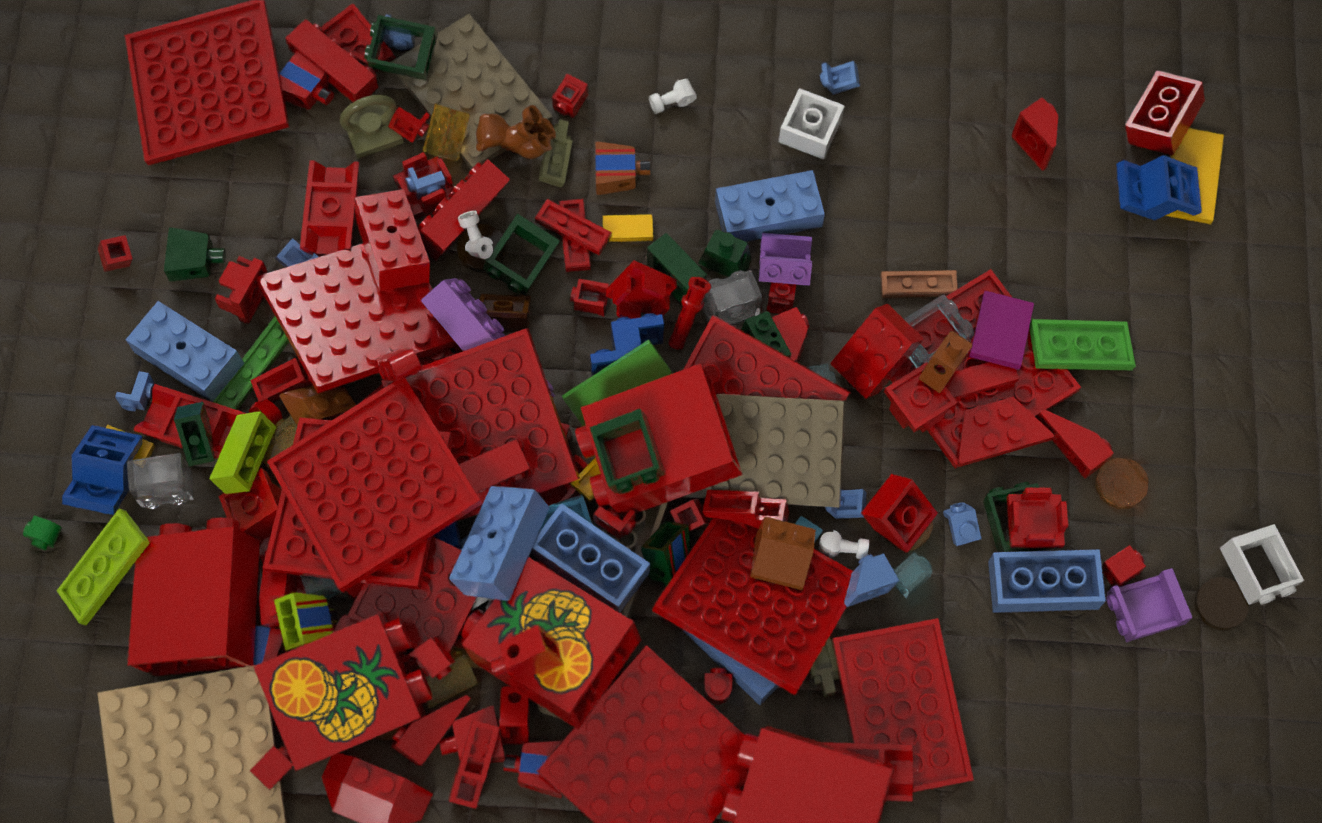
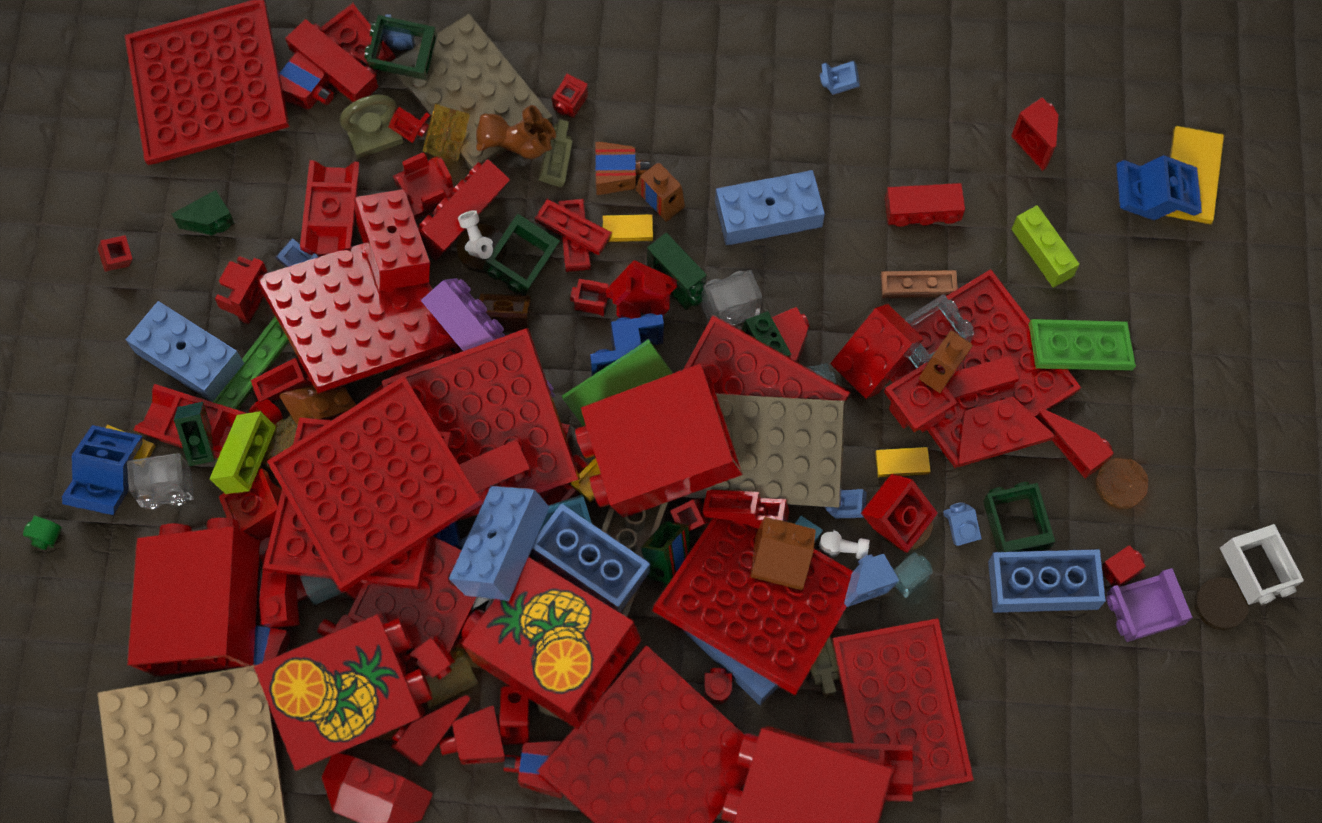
lime tile [57,508,150,626] -> none
medium blue bracket [115,371,155,411] -> none
dark green torso [164,227,226,281] -> none
red brick [249,746,293,791] -> none
lime torso [274,593,338,651] -> none
red beam [375,348,421,381] -> none
medium blue bracket [405,167,445,199] -> none
red slope [448,720,500,809] -> none
red torso [491,625,564,679] -> none
dark green window [590,409,666,494] -> none
red bracket [594,506,637,540] -> none
white leg [648,79,697,114] -> none
red pin [668,277,711,350] -> none
dark green torso [698,230,752,283] -> none
medium lavender panel [759,233,812,286] -> none
red window [766,282,796,314] -> none
white brick [779,88,844,159] -> none
magenta tile [969,291,1034,370] -> none
red panel [1007,488,1068,548] -> none
red brick [1125,71,1205,156] -> none
none -> dark green slope [172,190,235,235]
none -> dark orange torso [636,163,685,222]
none -> yellow tile [875,447,930,477]
none -> red brick [885,183,965,227]
none -> lime brick [1011,205,1080,288]

